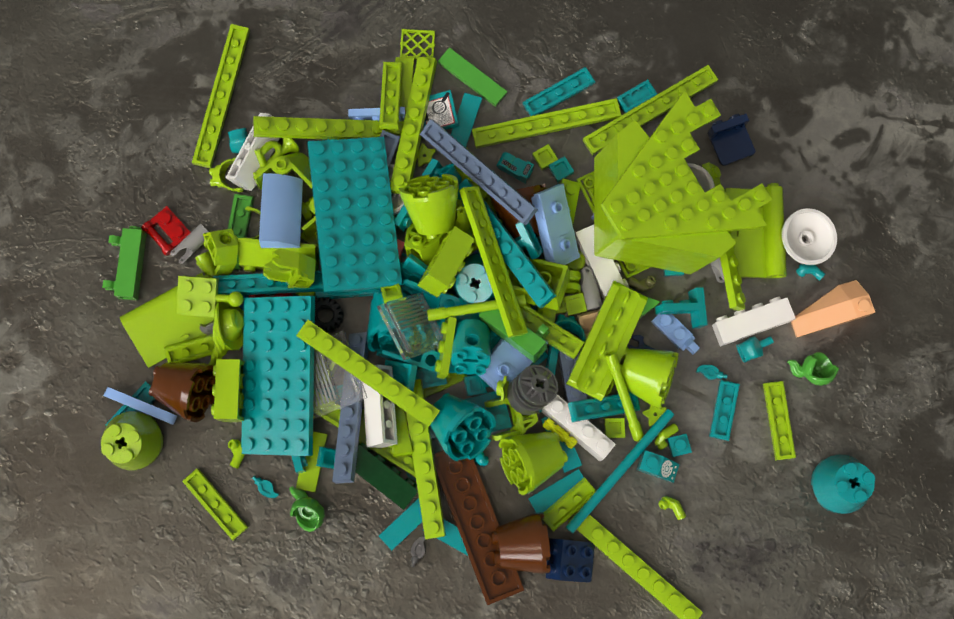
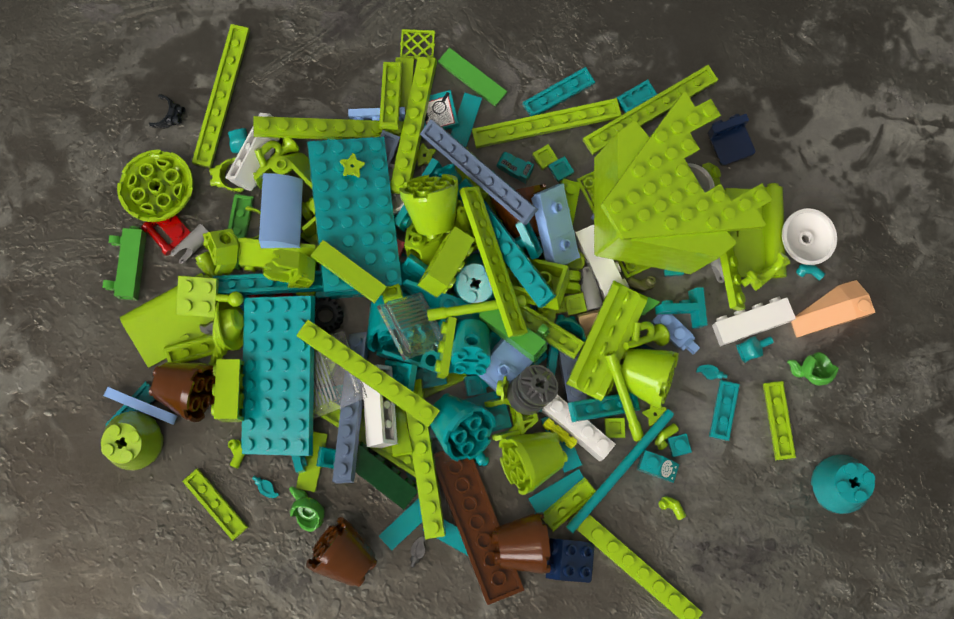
none -> lime brick [117,150,193,222]
none -> black helmet [149,94,186,129]
none -> reddish brown cone [306,517,377,587]
none -> lime tile [311,240,387,304]
none -> lime plate [340,153,365,178]
none -> lime piece [623,321,670,350]
none -> lime animal [741,252,790,291]

